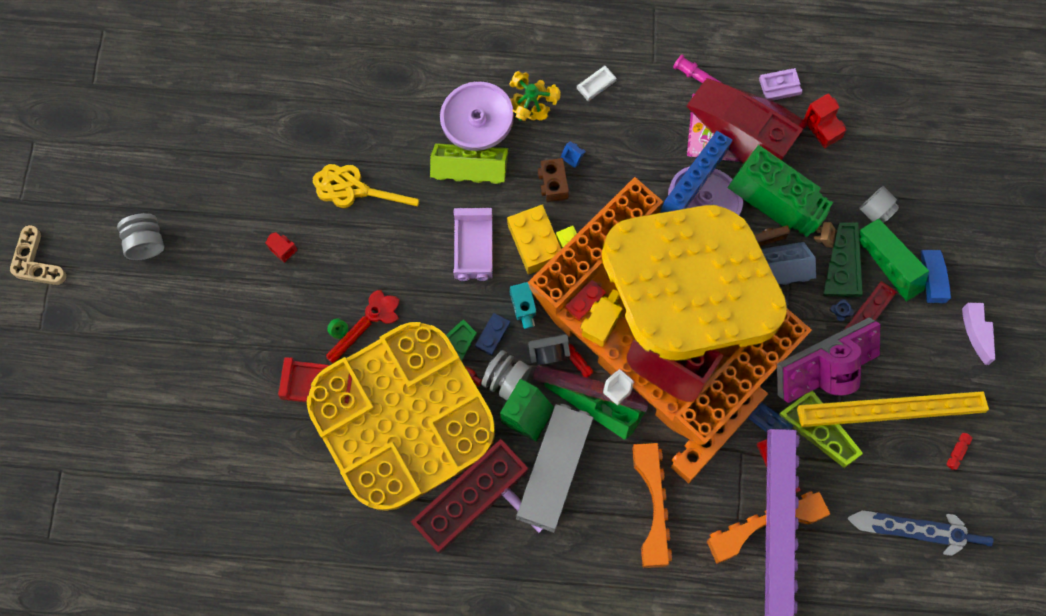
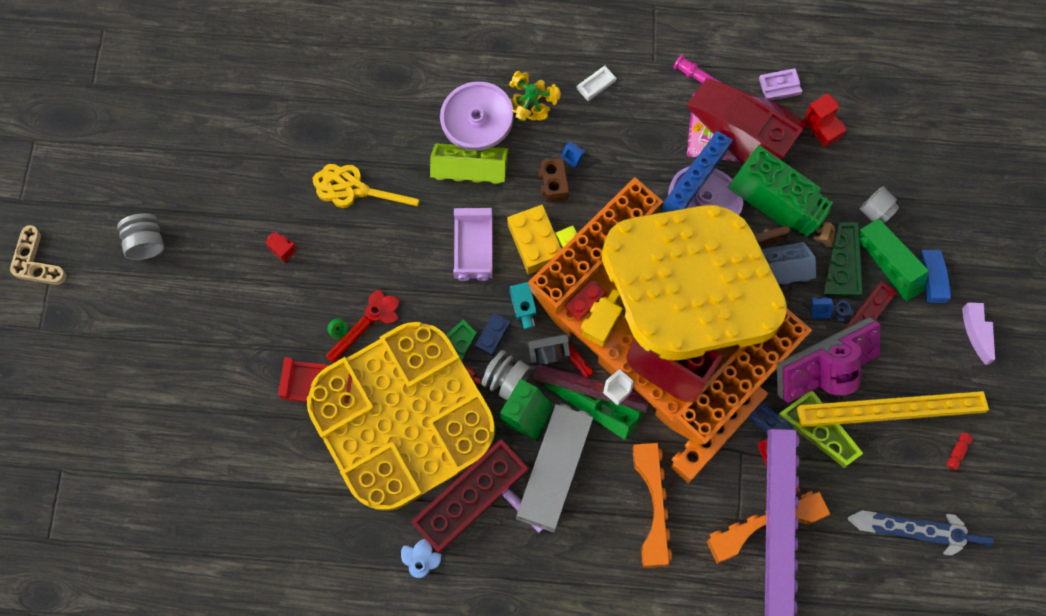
none -> light blue plate [401,539,441,578]
none -> blue tile [810,297,833,319]

